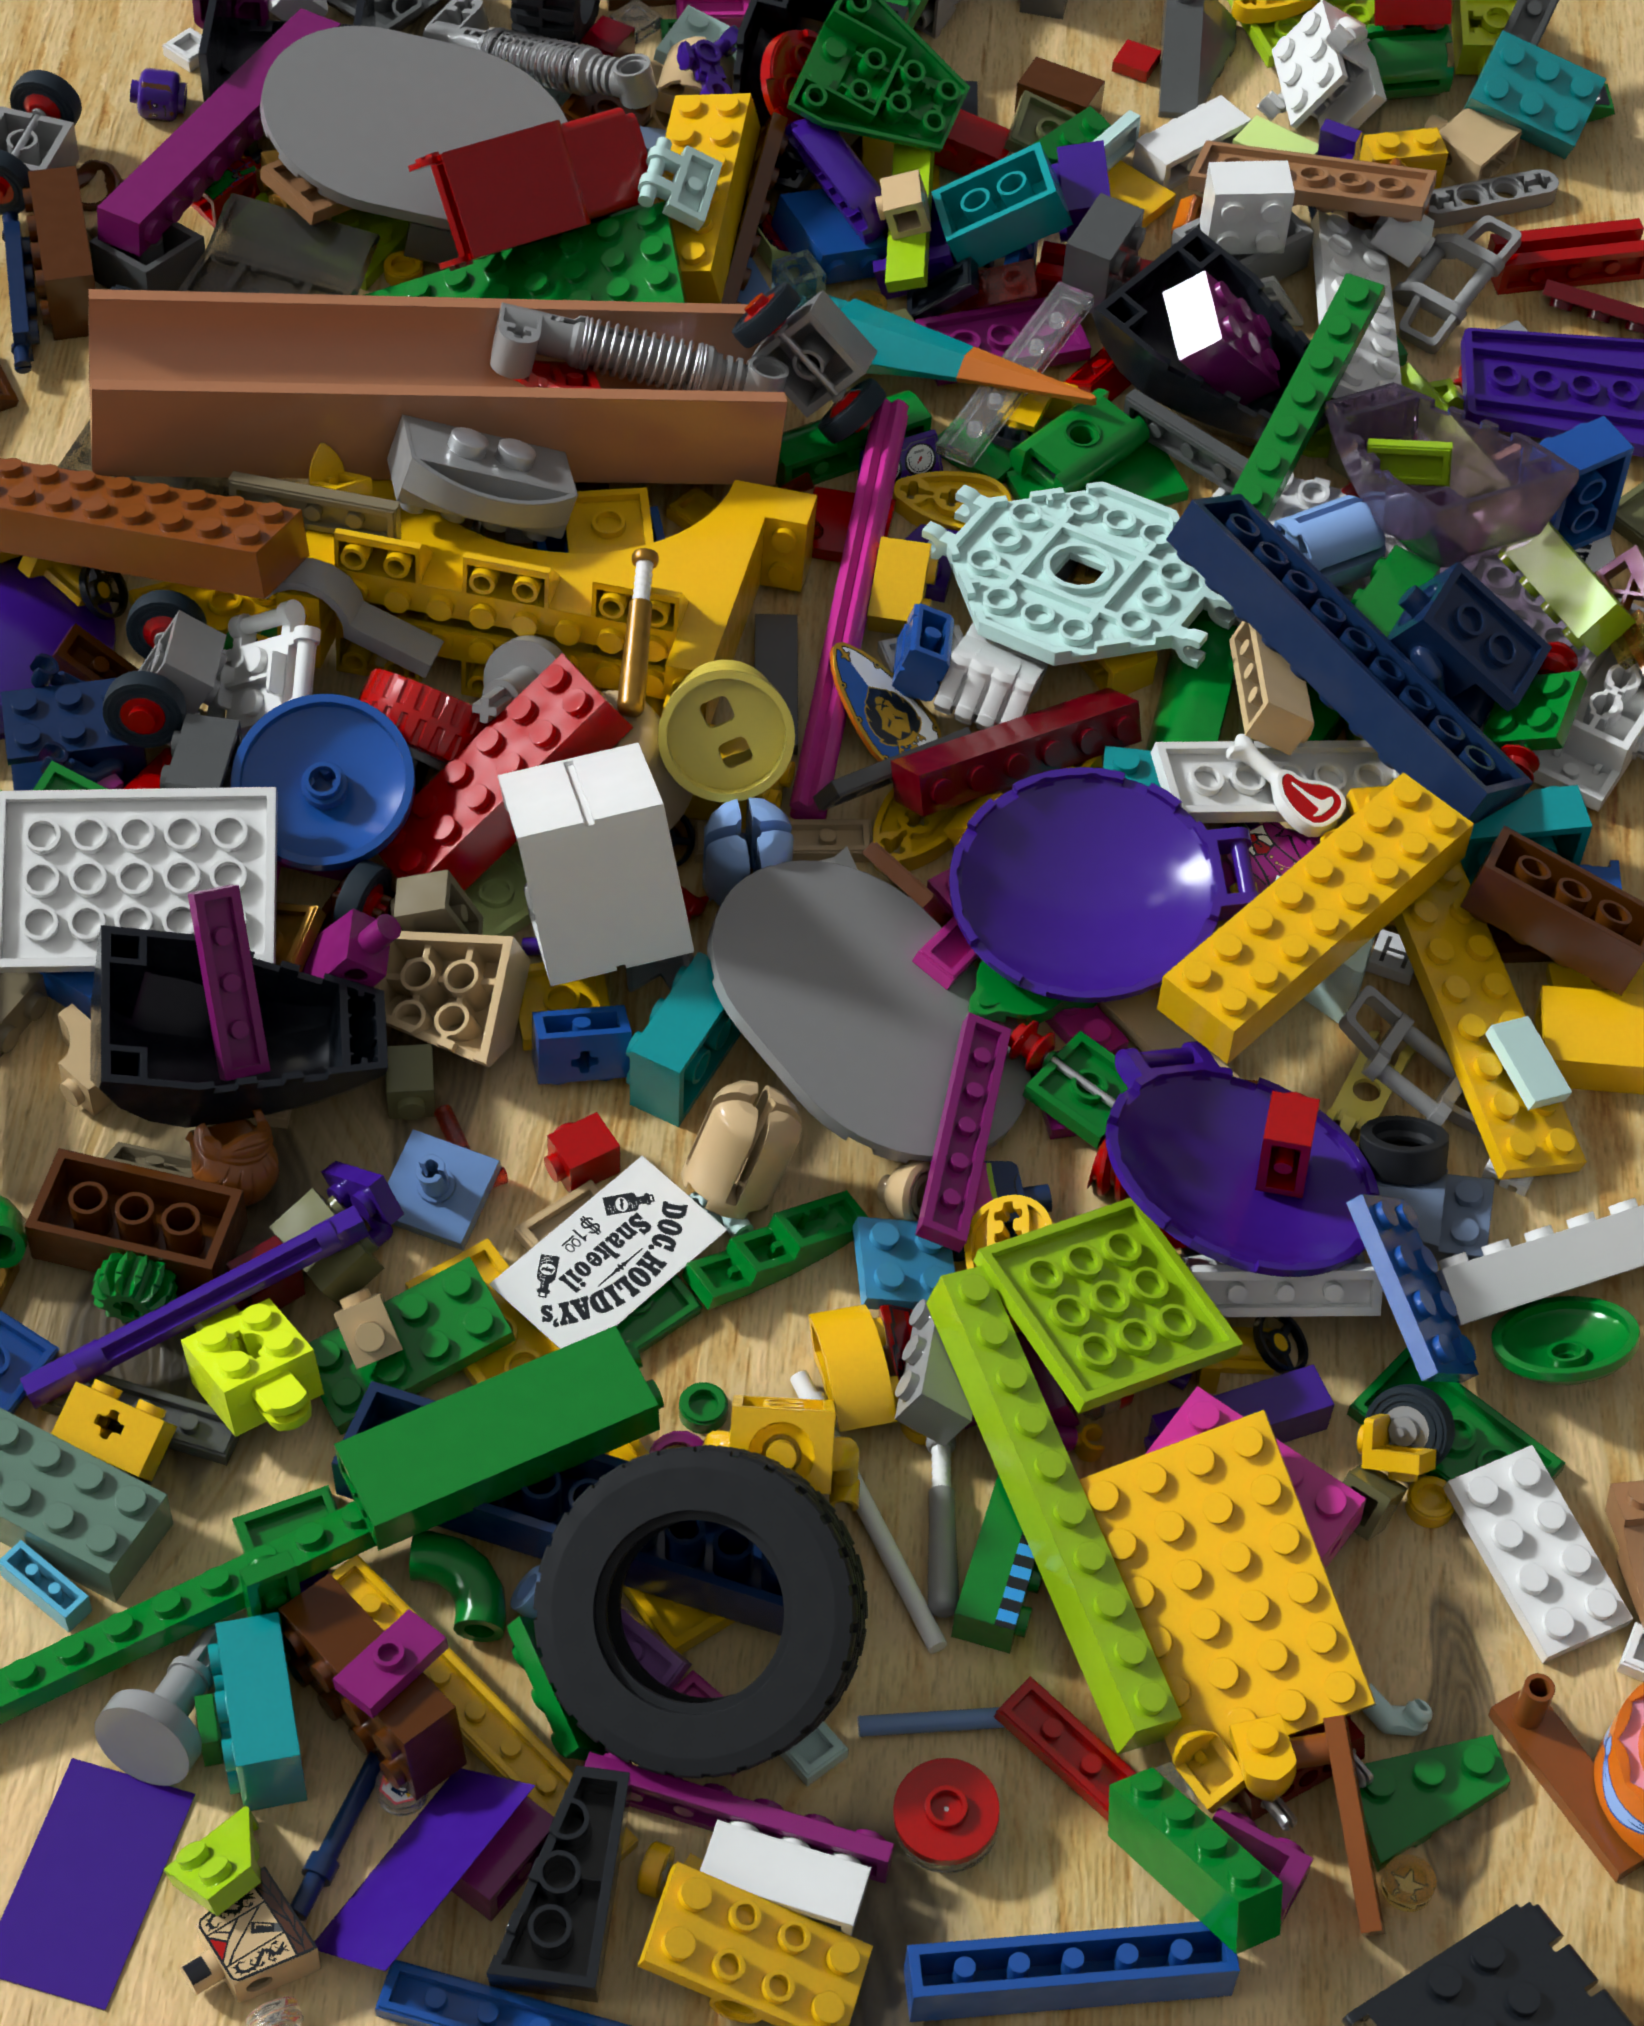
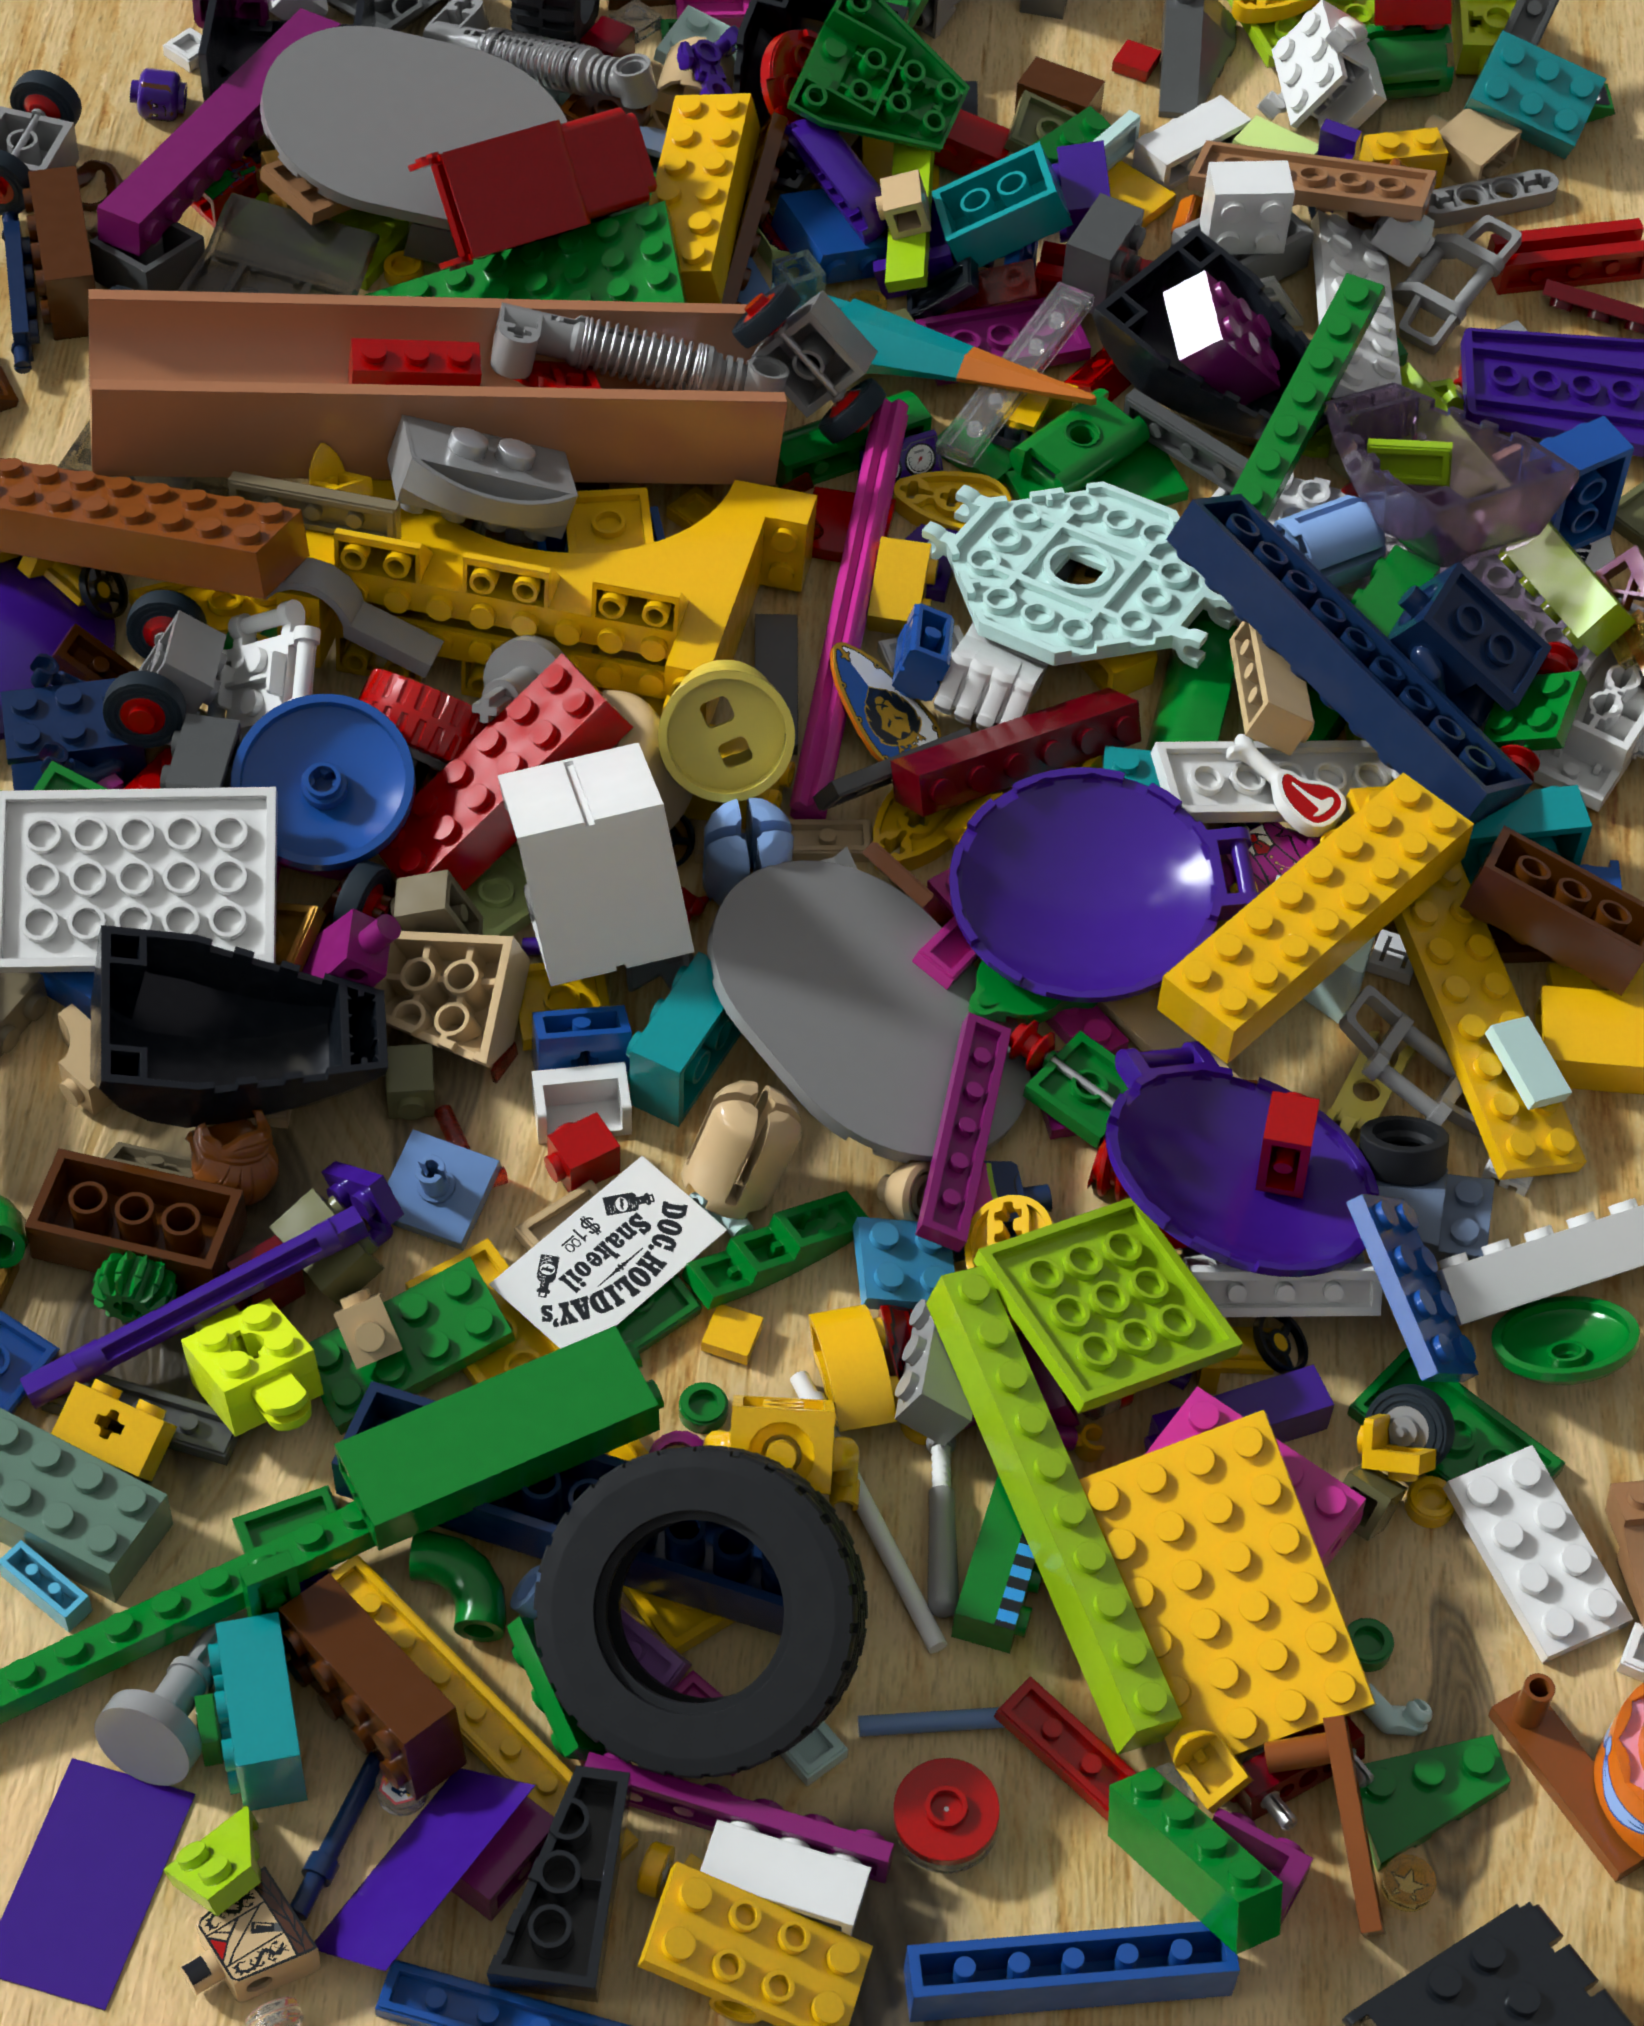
magenta plate [188,884,271,1081] -> none
magenta plate [333,1609,449,1719] -> none
pearl gold piece [617,548,659,717] -> none
light aqua plate [638,137,723,231] -> none
yellow plate [1229,1713,1297,1802] -> none
none -> red brick [348,338,482,386]
none -> clear red piece [490,1041,518,1083]
none -> white panel [532,1062,632,1144]
none -> yellow tile [701,1305,764,1365]
none -> green tile [1347,1618,1394,1672]

